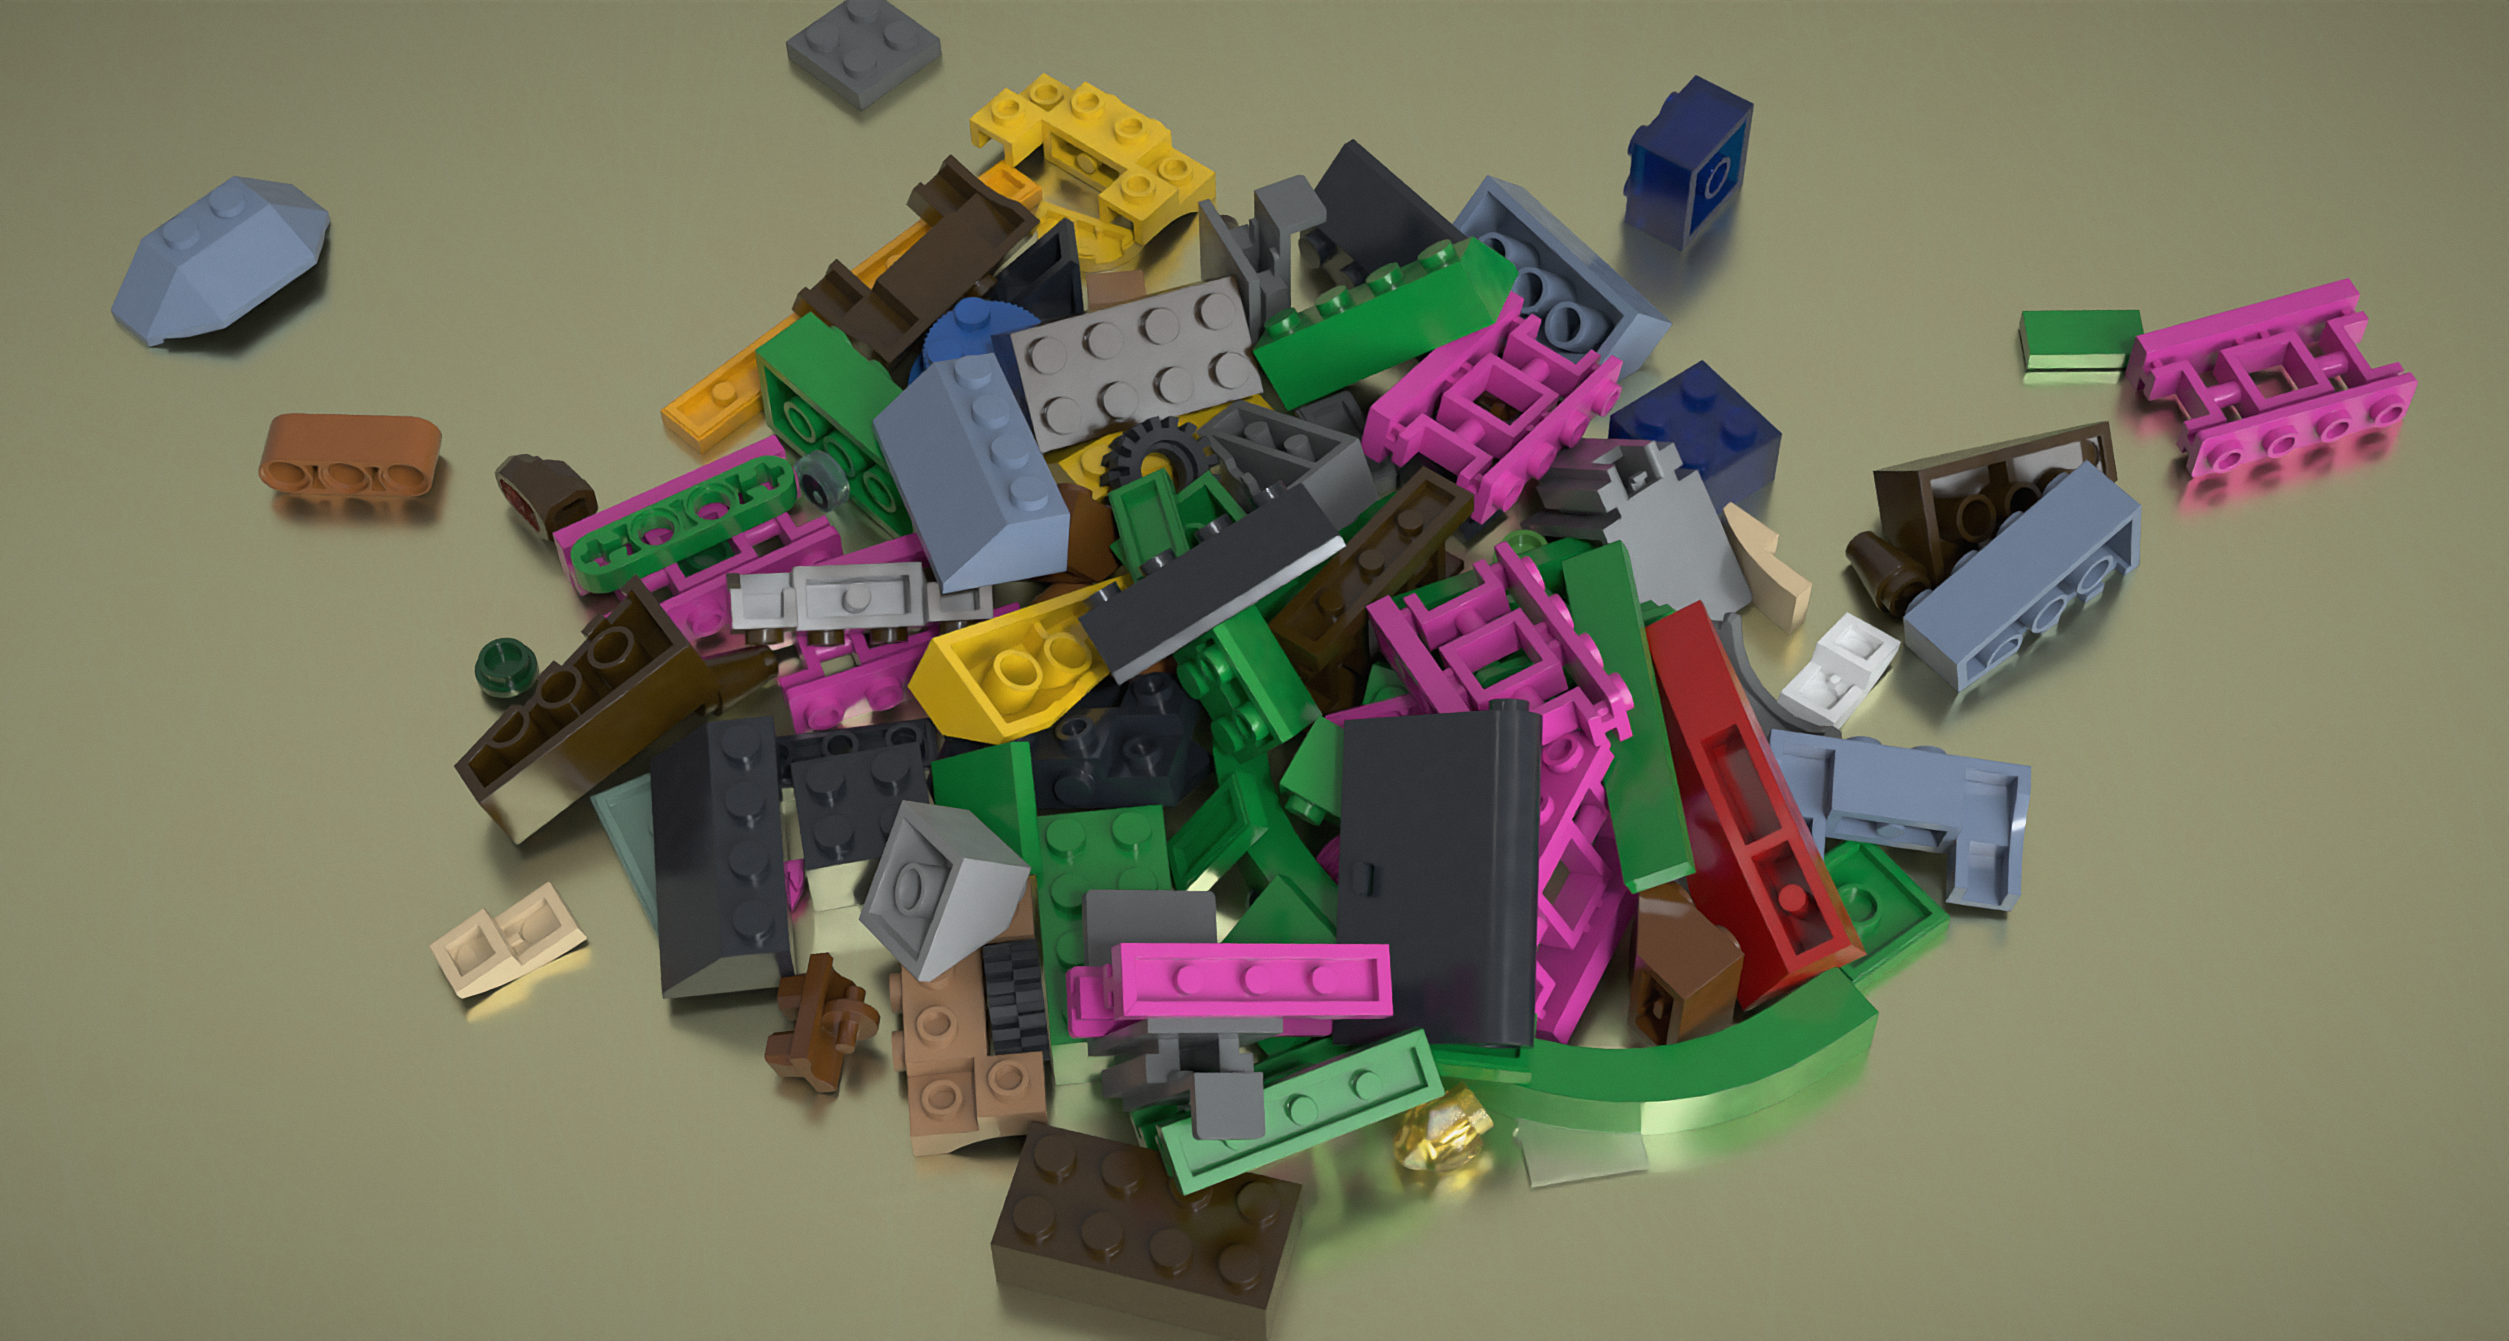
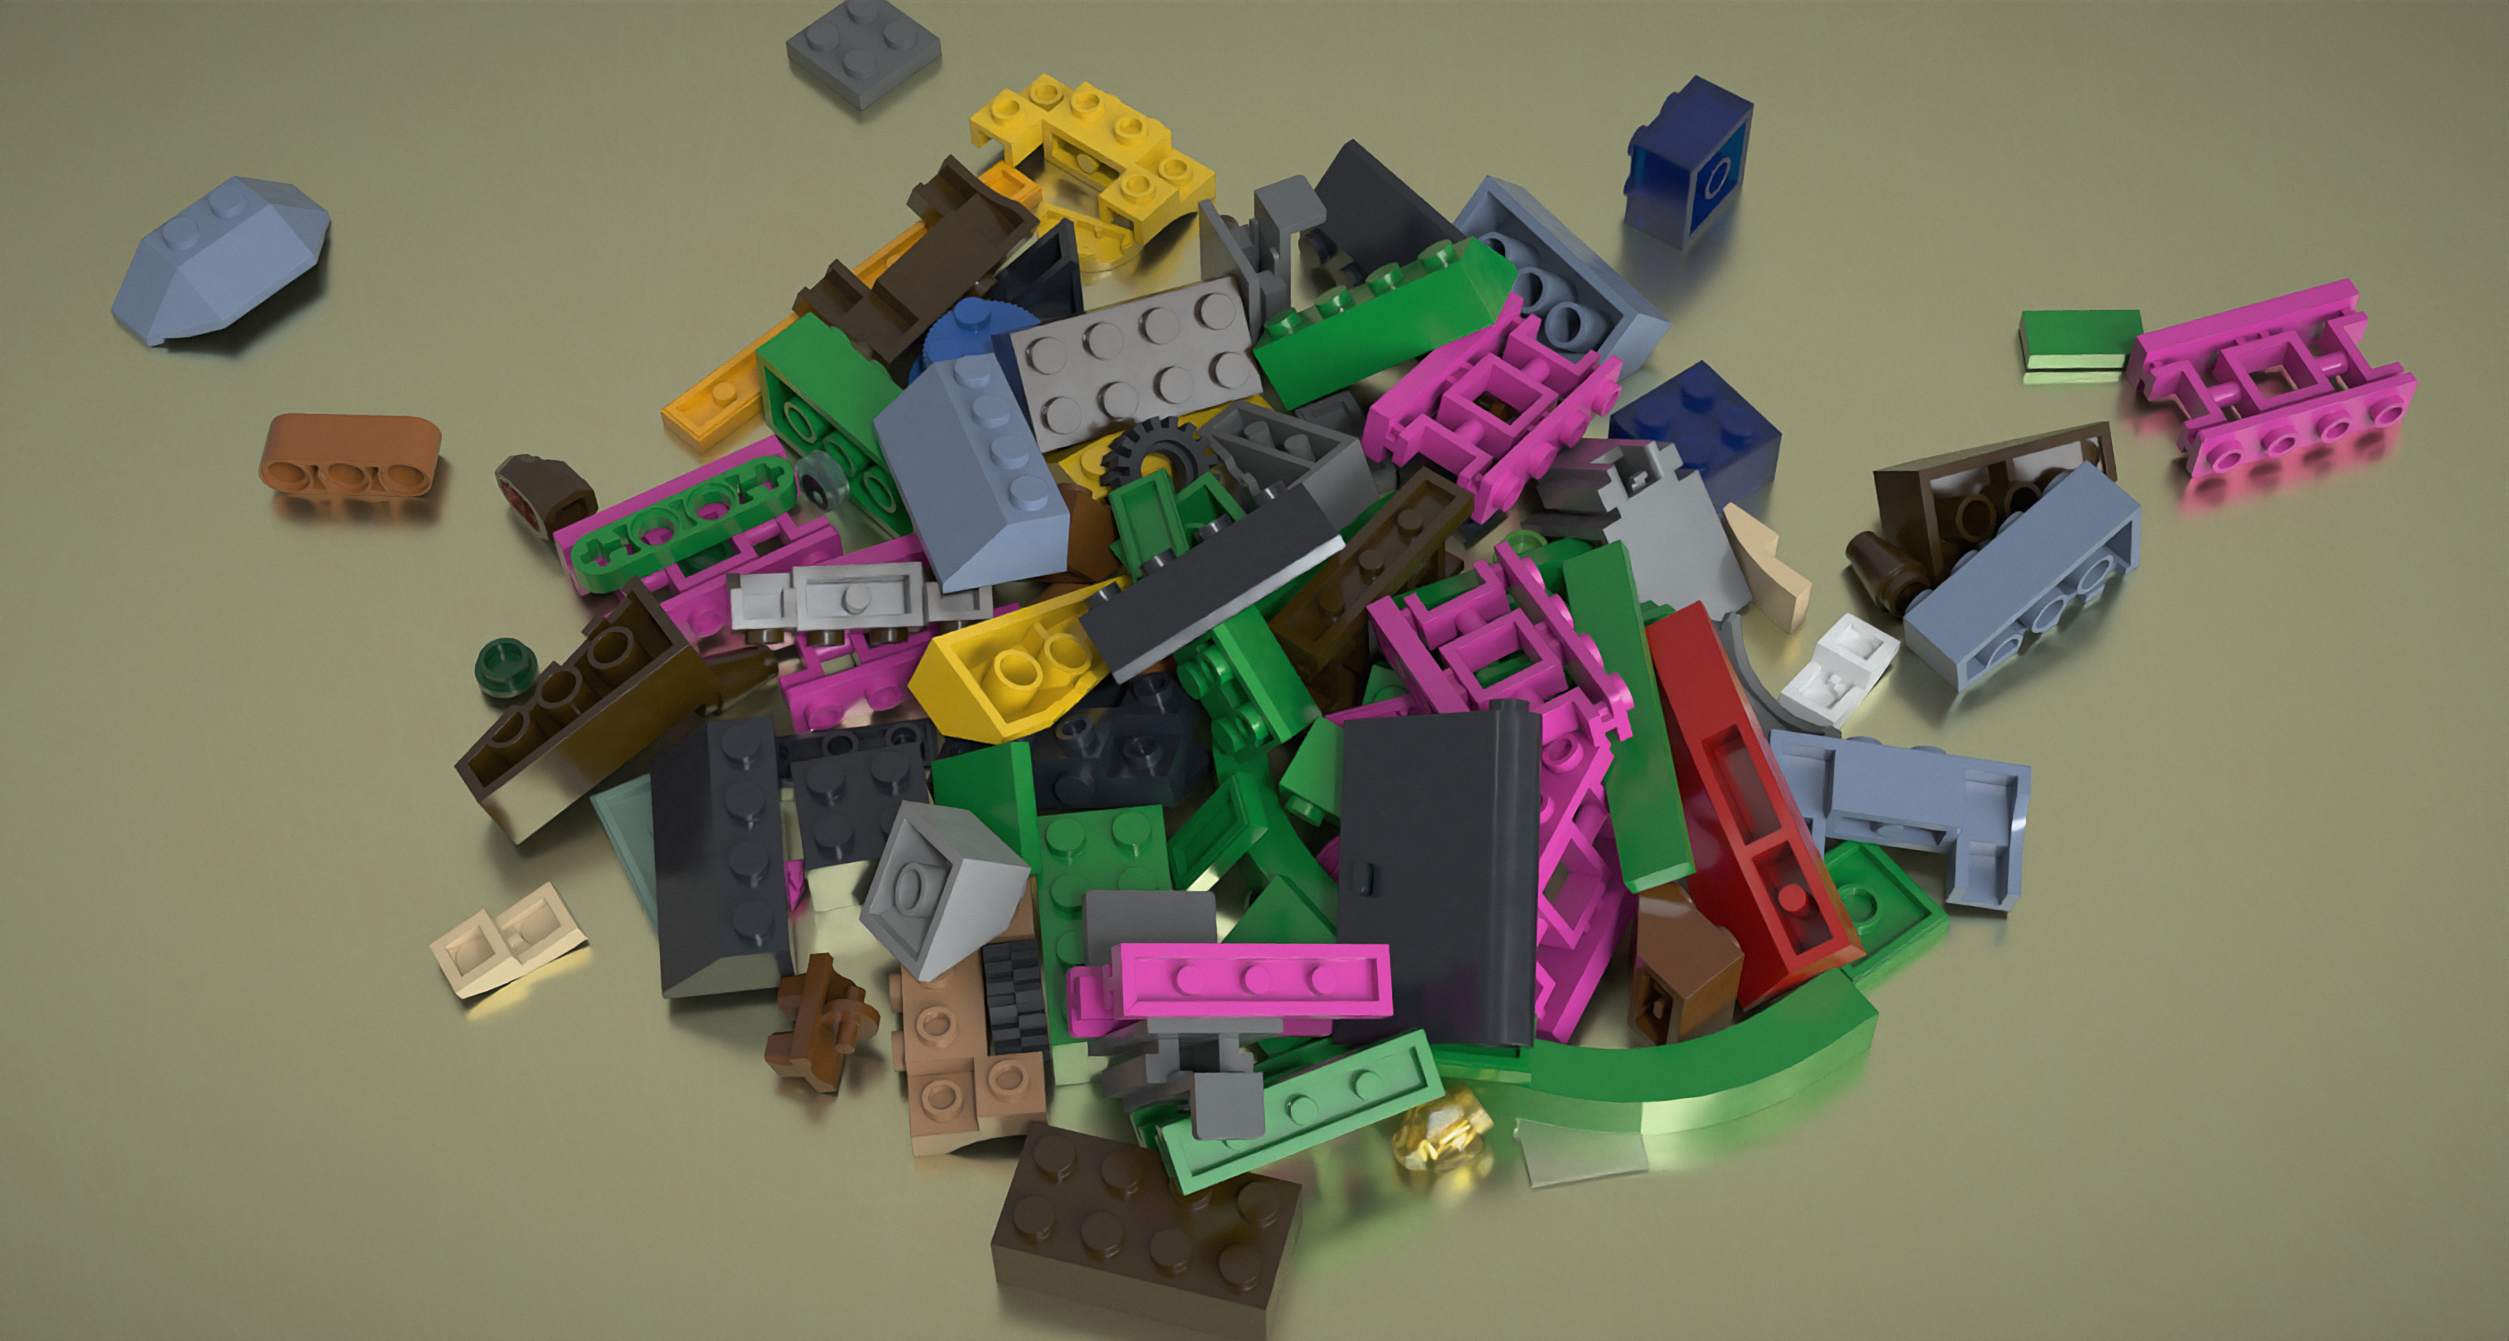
medium nougat tile [1086,270,1146,310] -> none

